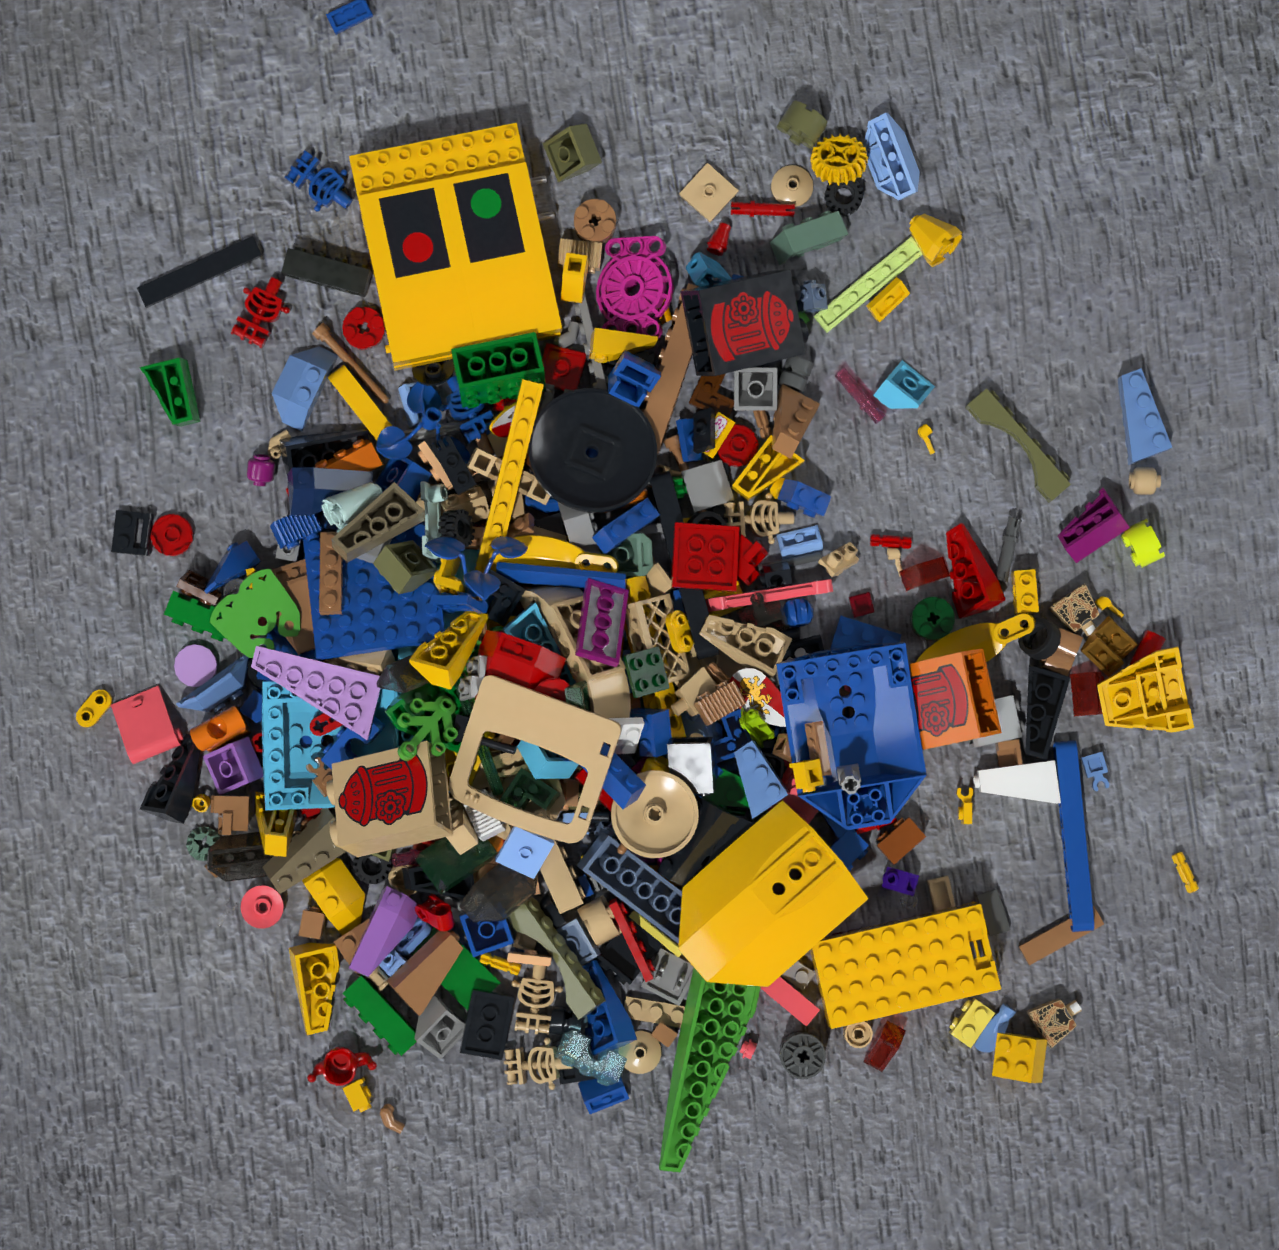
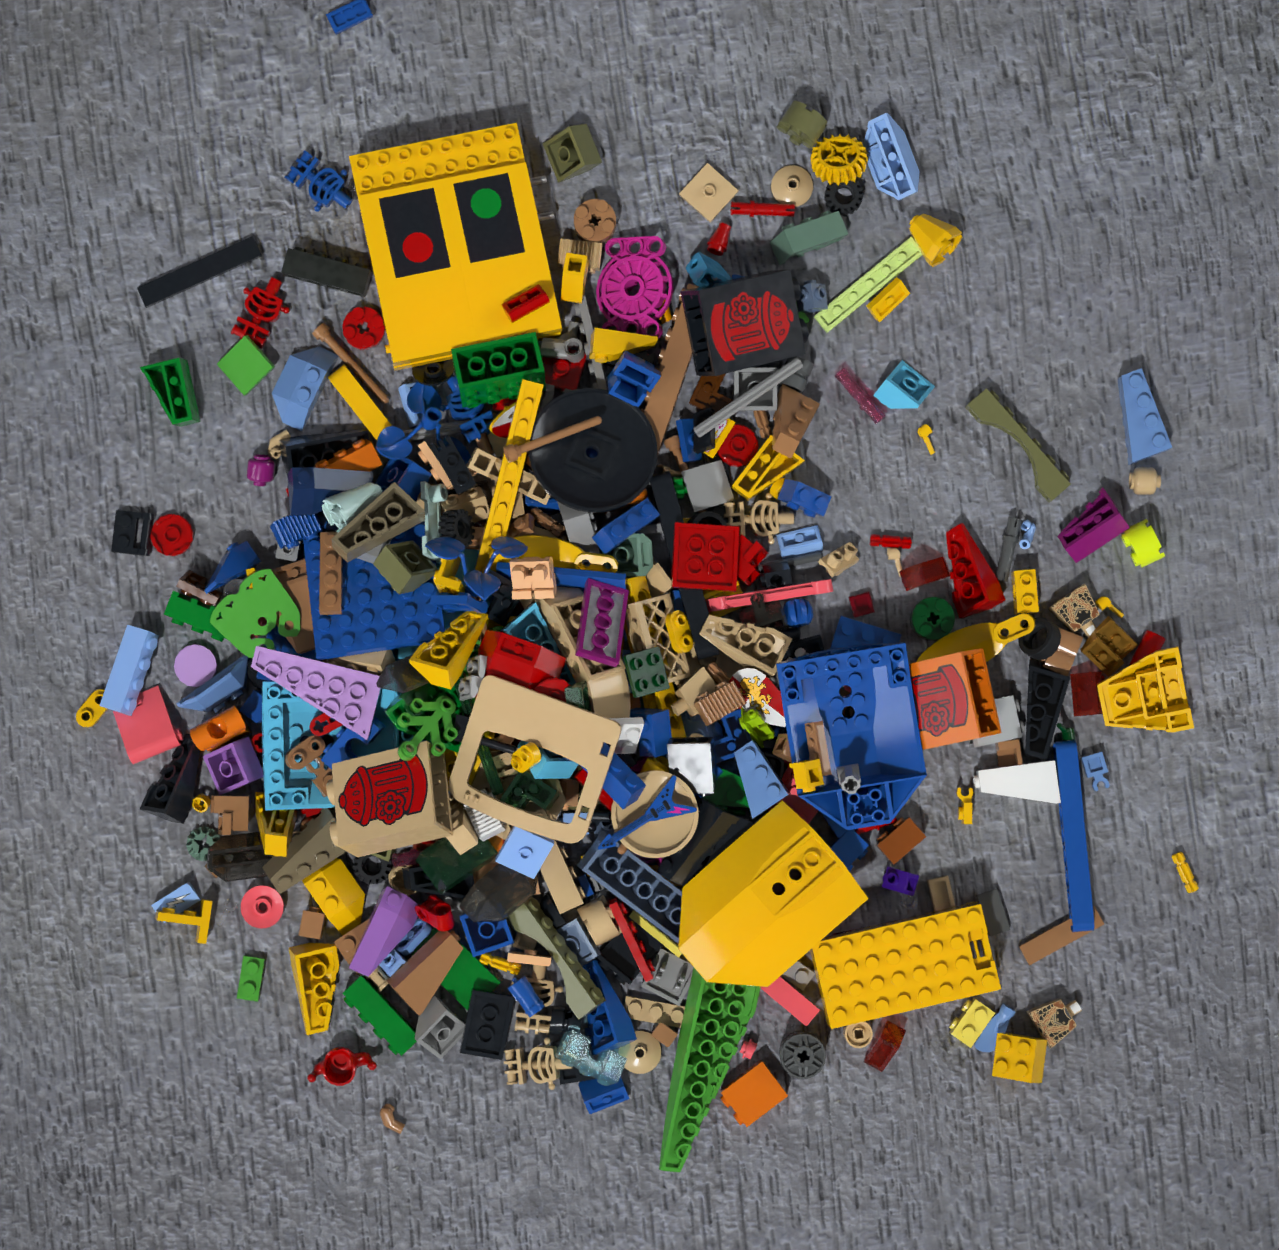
yellow brick [342,1077,372,1113] -> none
none -> light blue brick [100,625,159,716]
none -> light blue slope [151,882,201,923]
none -> yellow bracket [155,899,212,944]
none -> bright green tile [217,335,275,396]
none -> bright green plate [237,955,266,1002]
none -> medium nougat plate [285,735,325,770]
none -> red brick [502,284,550,323]
none -> medium nougat piece [503,416,602,463]
none -> blue piece [508,976,545,1018]
none -> light nougat hips [510,556,557,600]
none -> yellow plate [511,742,541,773]
none -> medium nougat axle [530,507,566,538]
none -> light grey piece [541,337,585,363]
none -> blue piece [598,776,697,850]
none -> light grey axle [694,358,803,437]
none -> orange brick [720,1060,788,1127]
none -> light blue arm [1019,520,1036,549]
none -> dark green hand [1057,723,1075,741]

